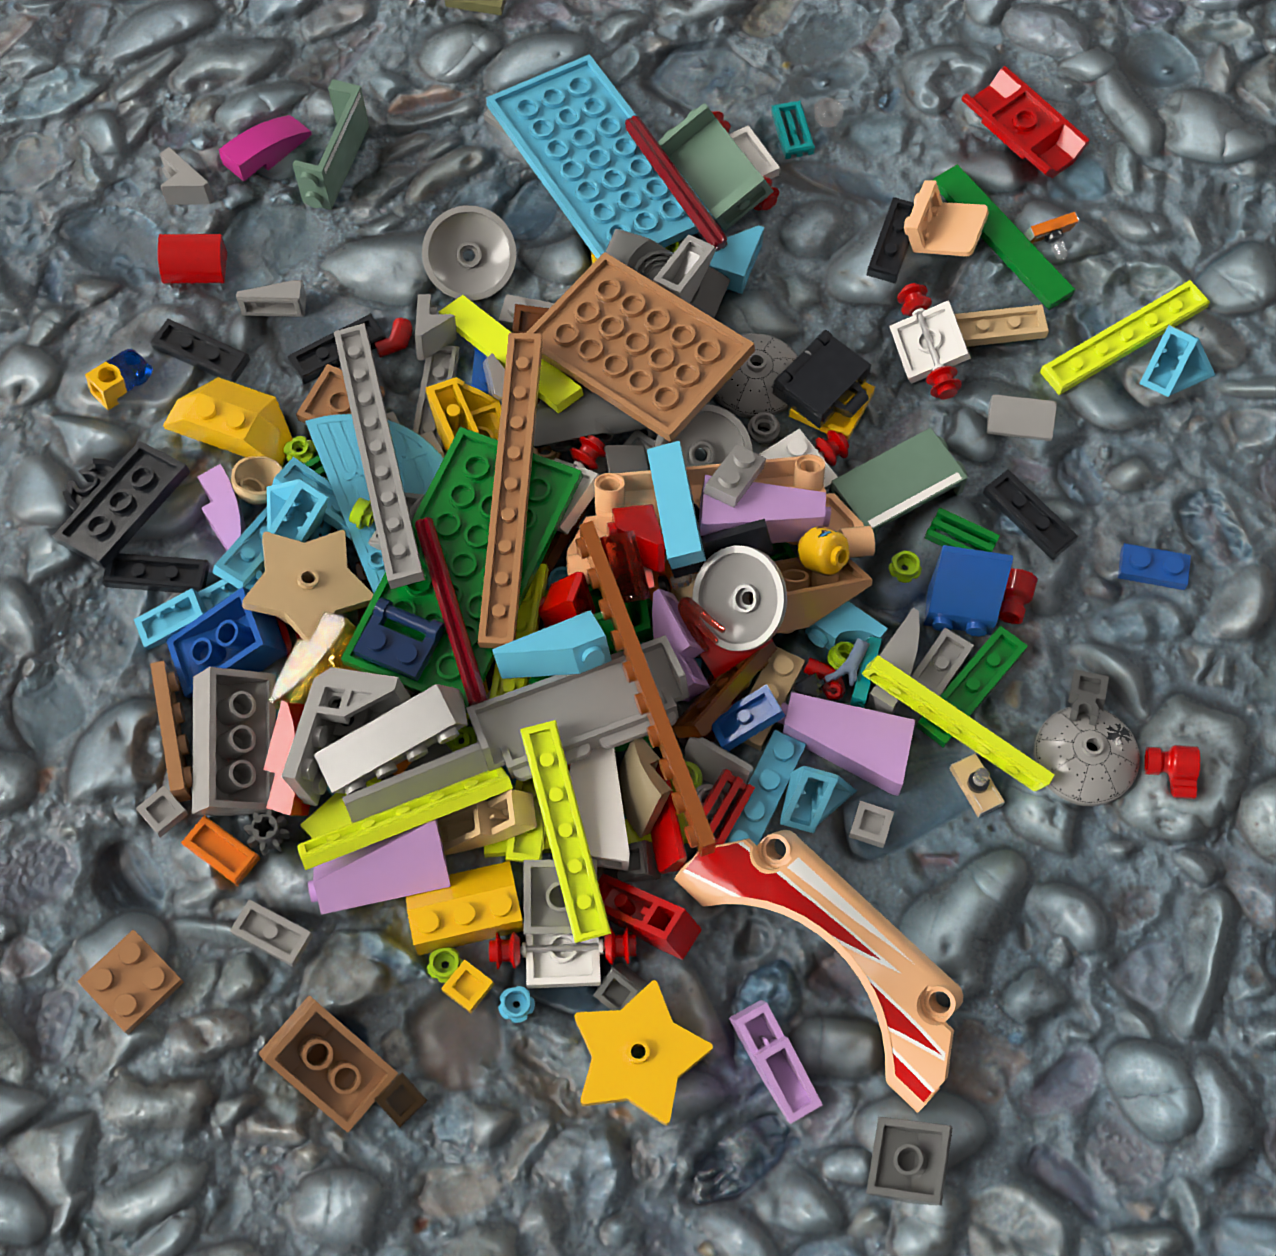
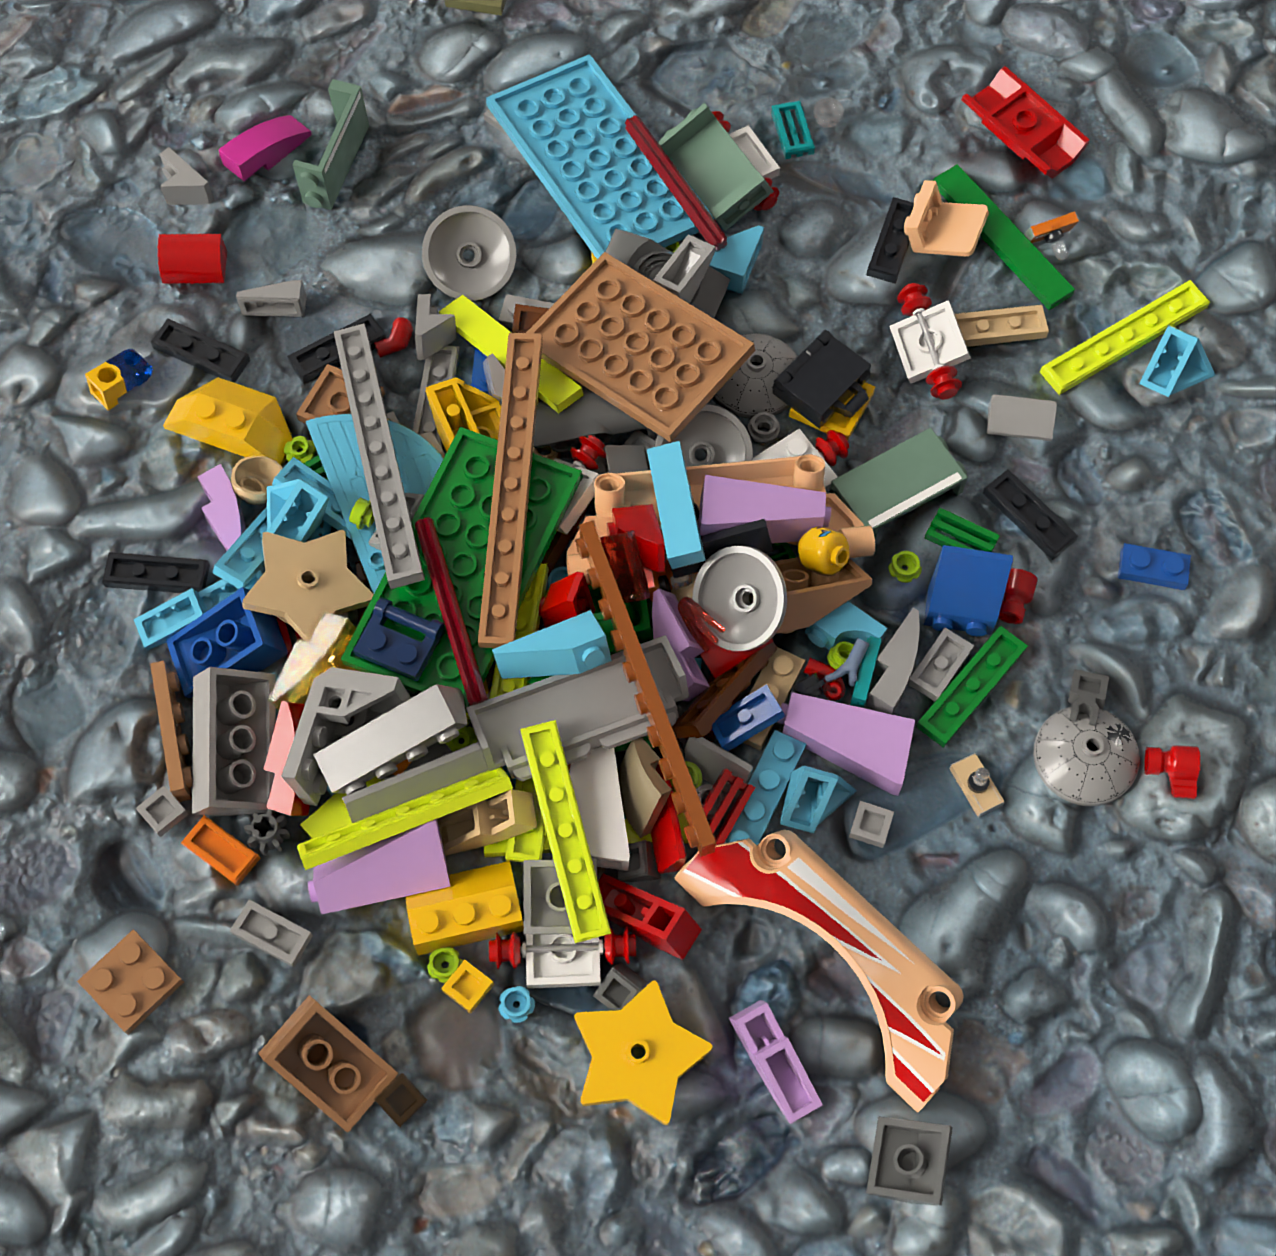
black plate [52,441,190,569] -> none
light grey plate [704,444,766,508] -> none
neon yellow tile [862,655,1055,791] -> none

